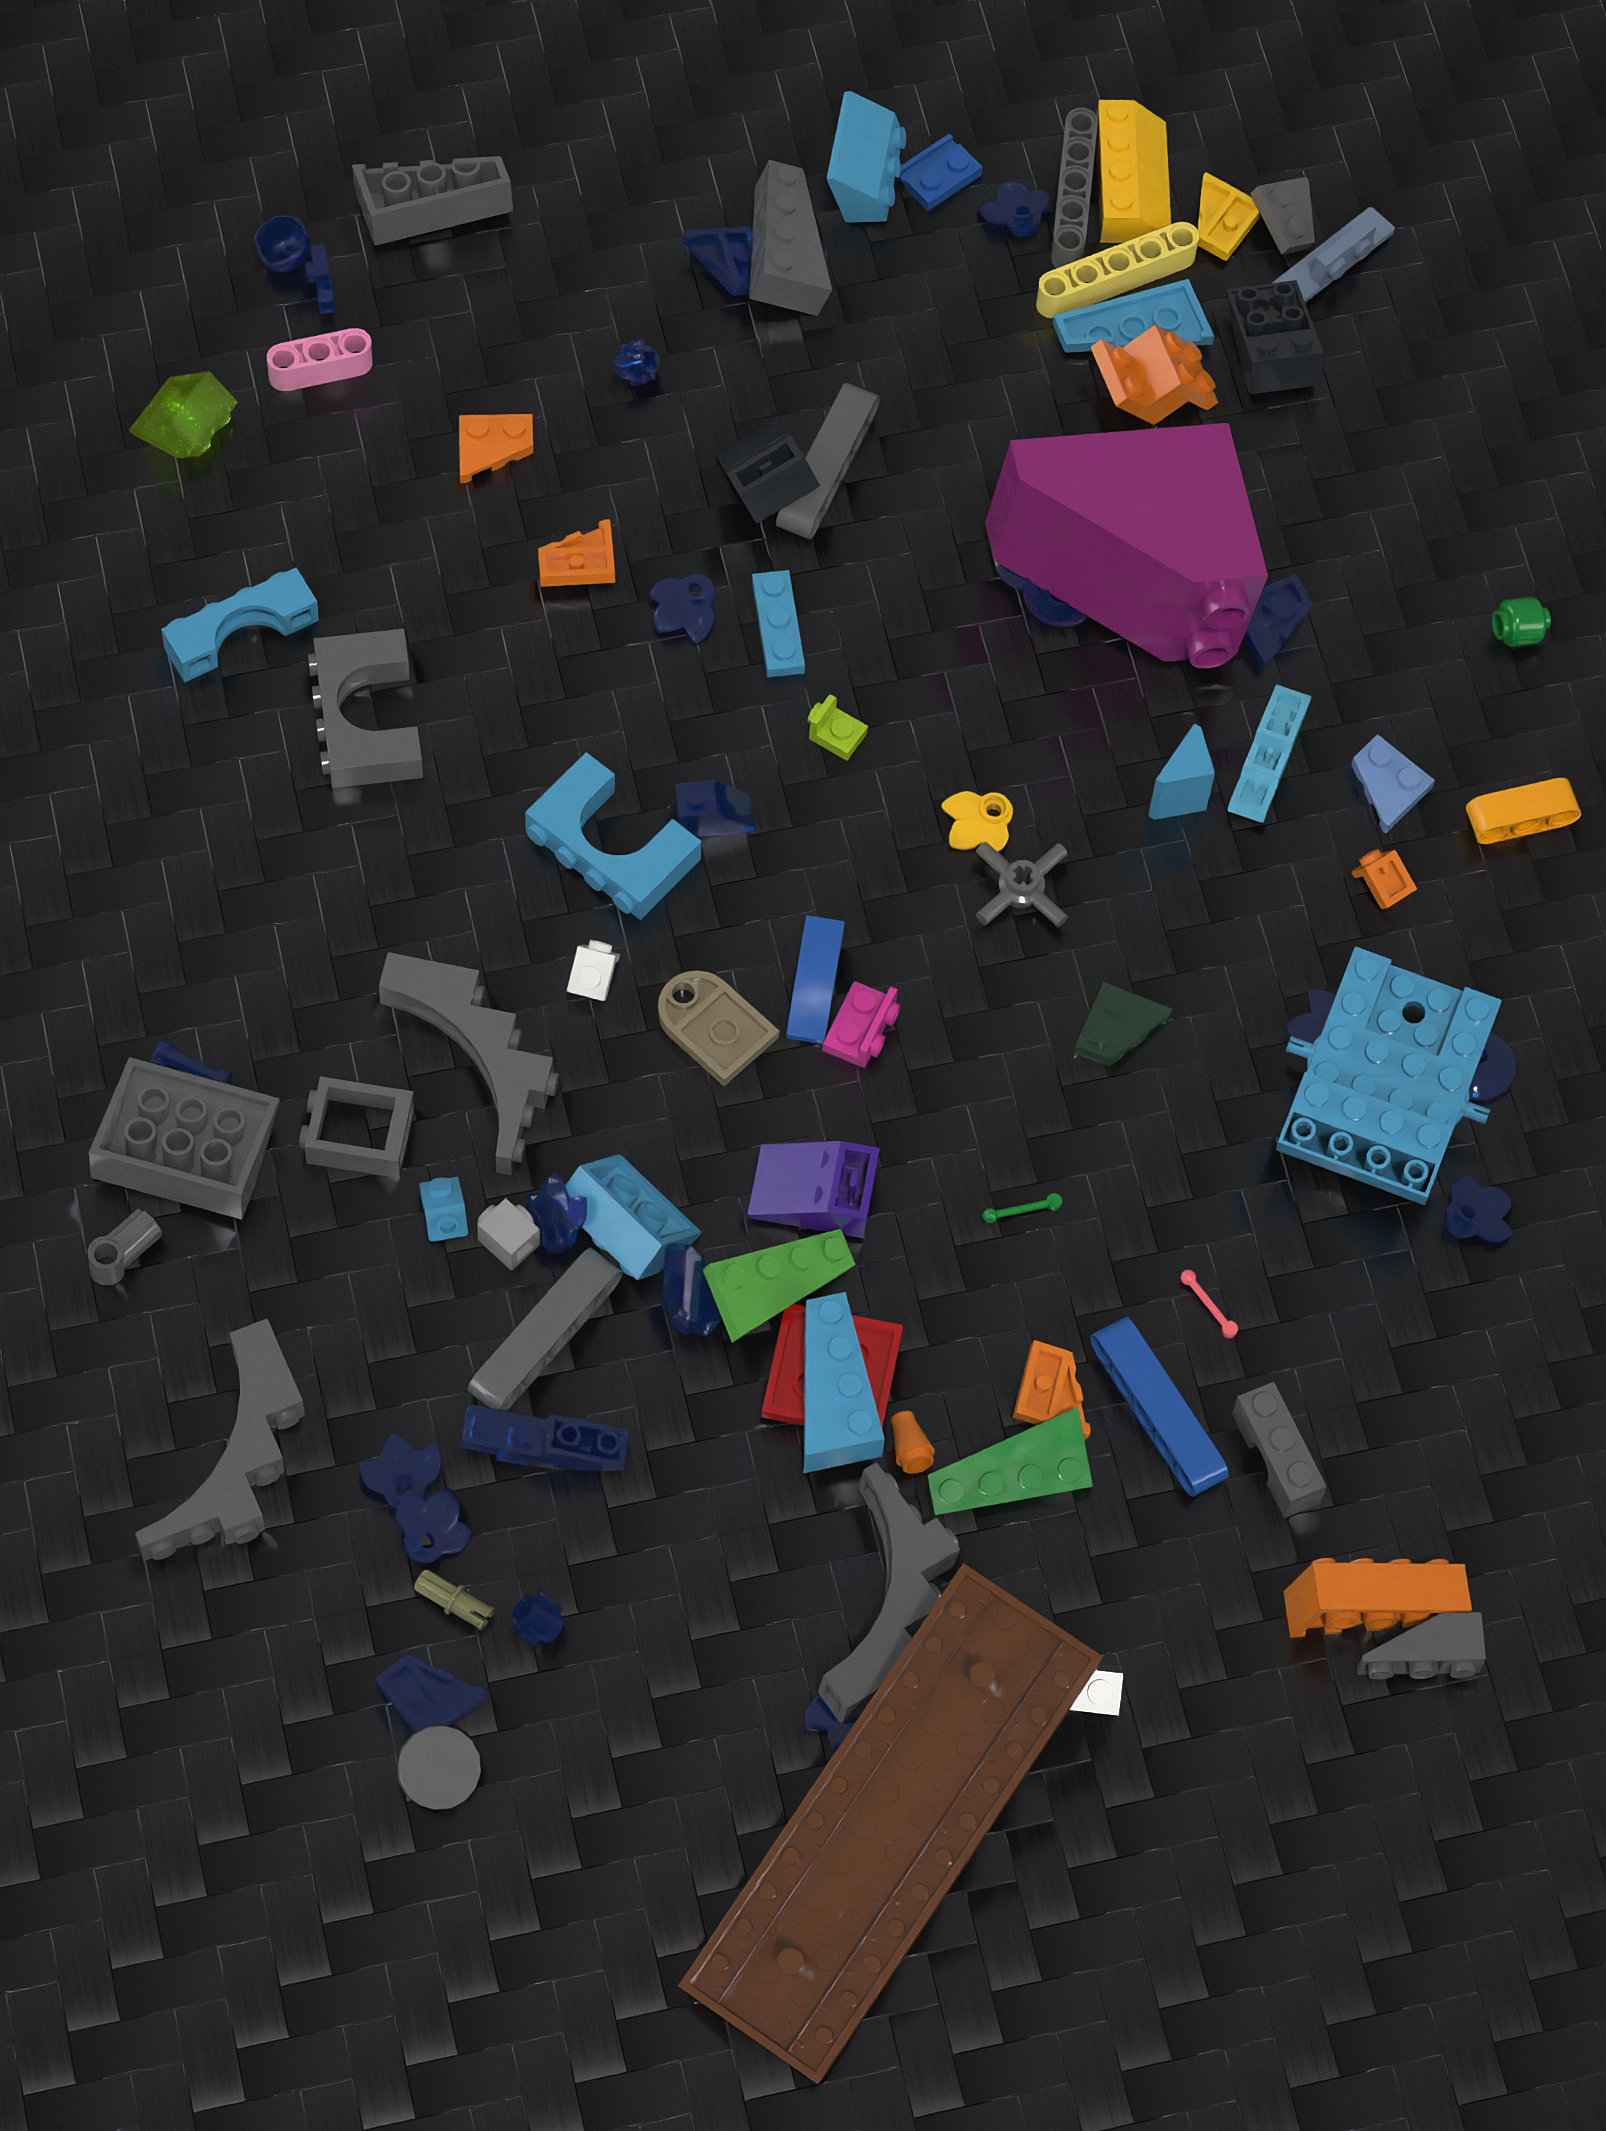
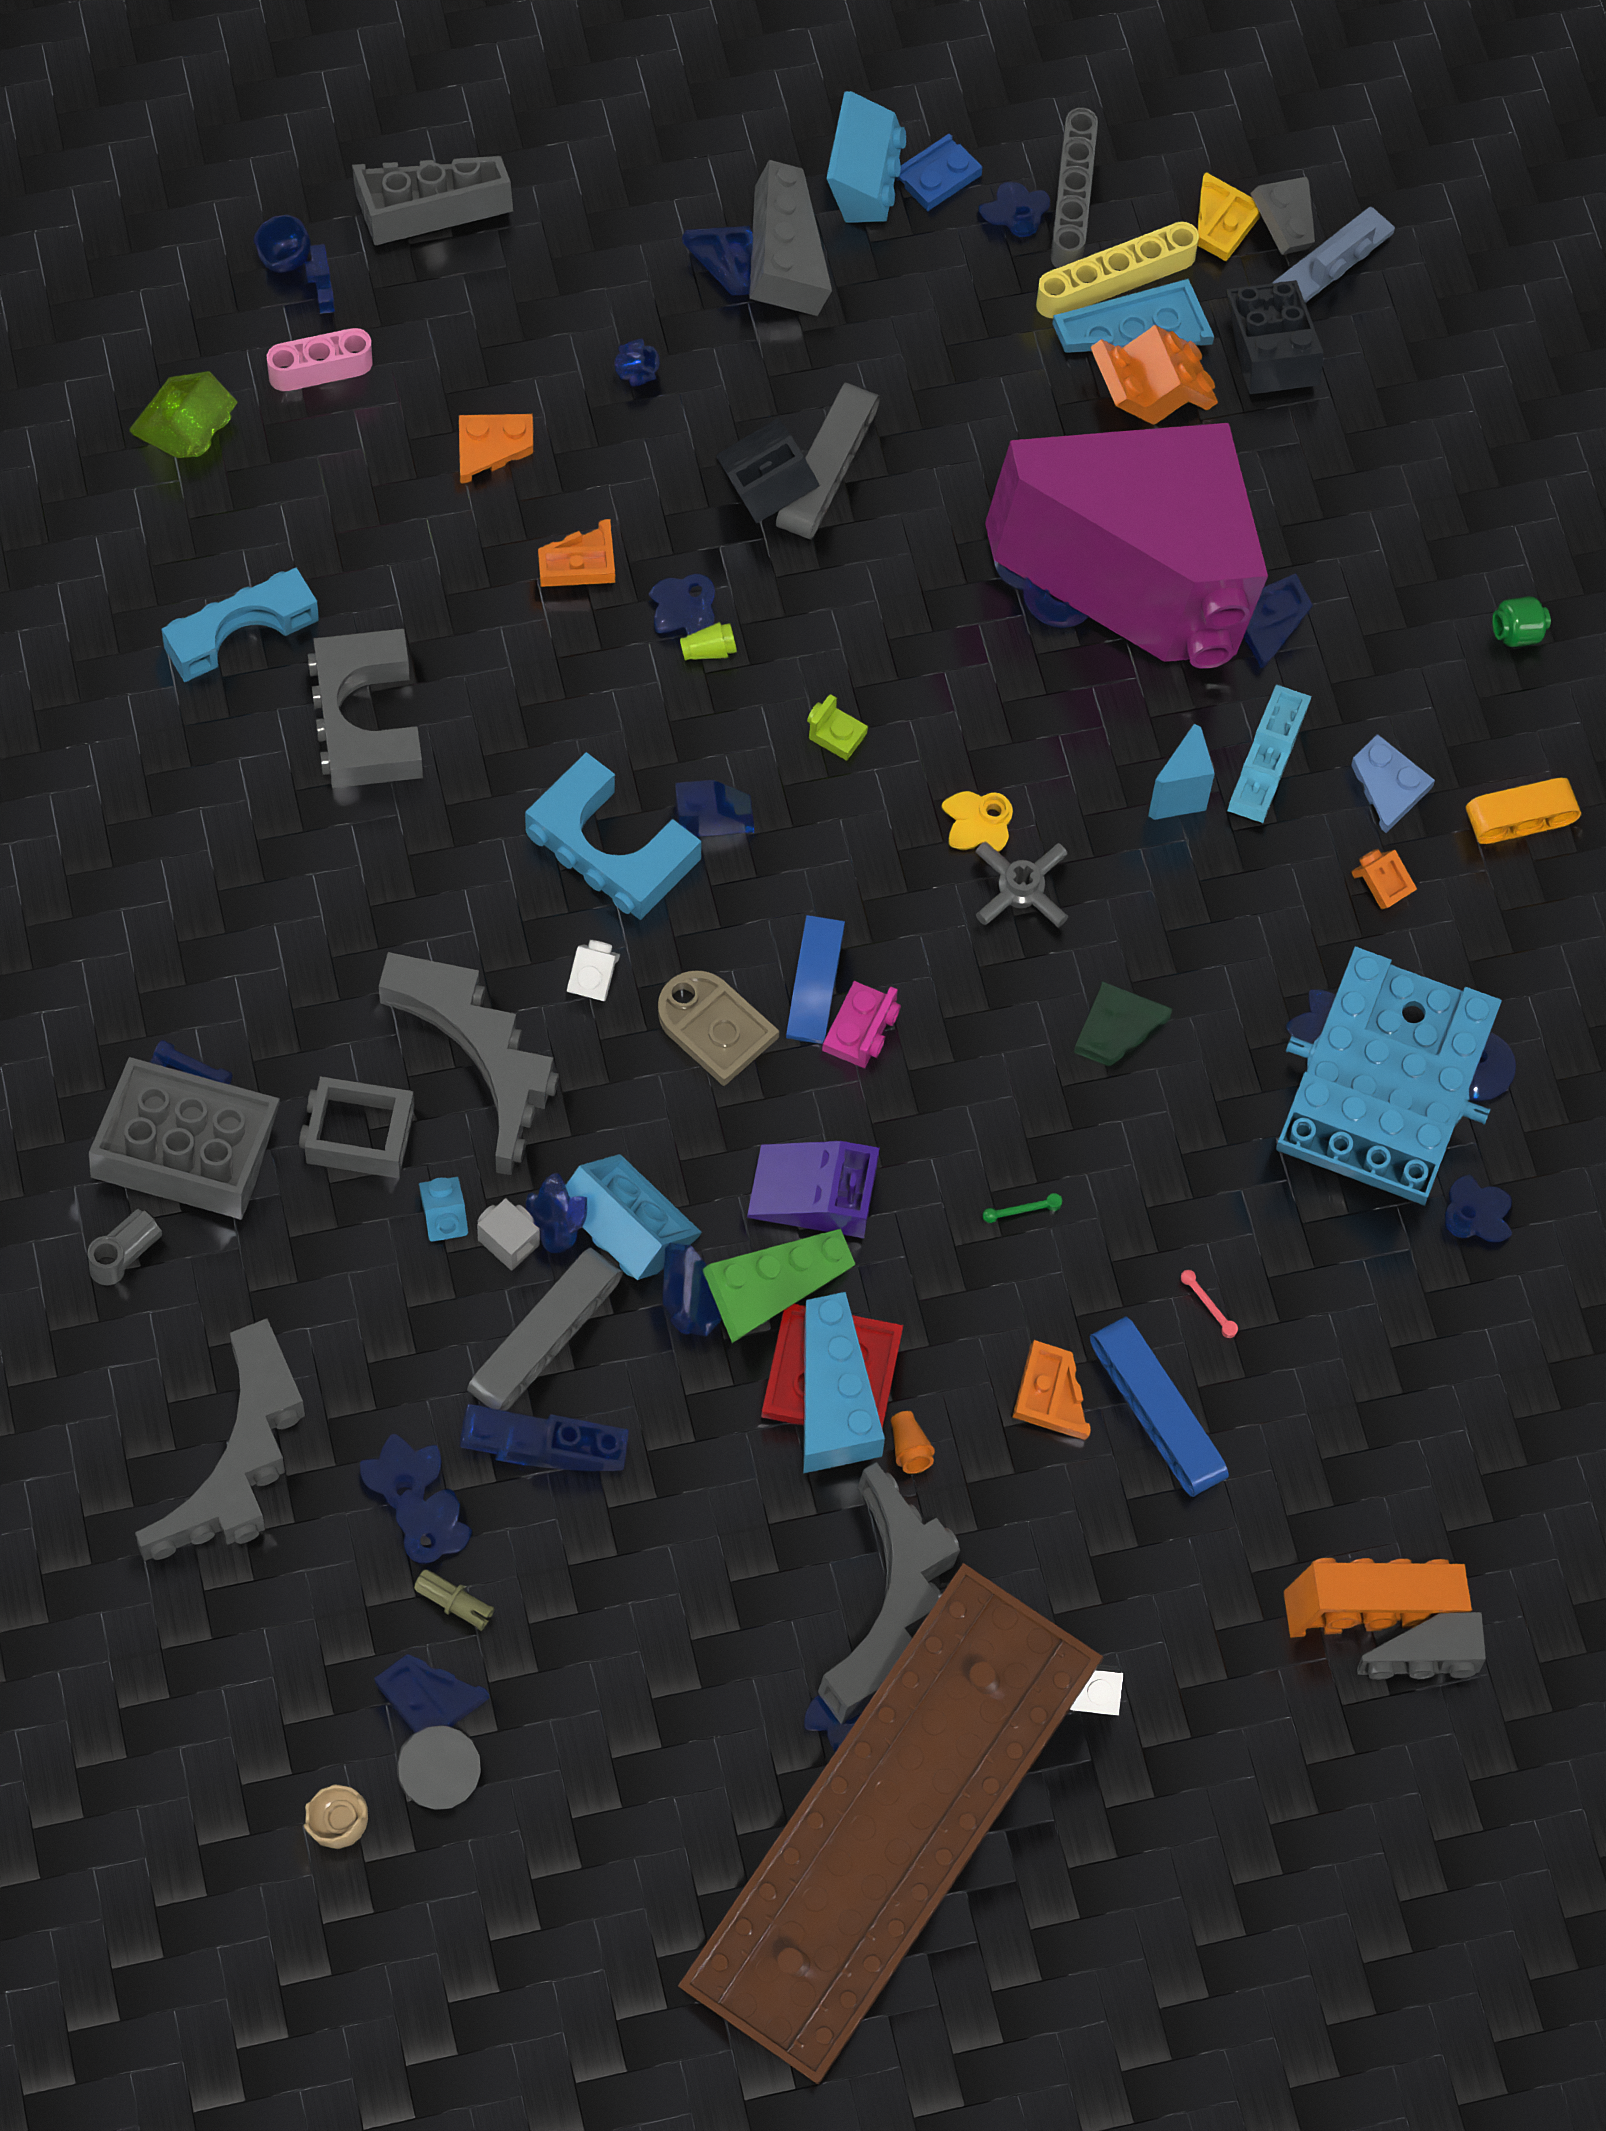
clear blue gear [512,1592,563,1647] -> none
dark azure plate [752,570,805,678] -> none
green wing [926,1407,1093,1516] -> none
yellow slope [1096,100,1171,243] -> none
dark grey arch [1232,1382,1327,1518] -> none
none -> tan hair [303,1784,368,1849]
none -> lime cone [680,622,737,661]

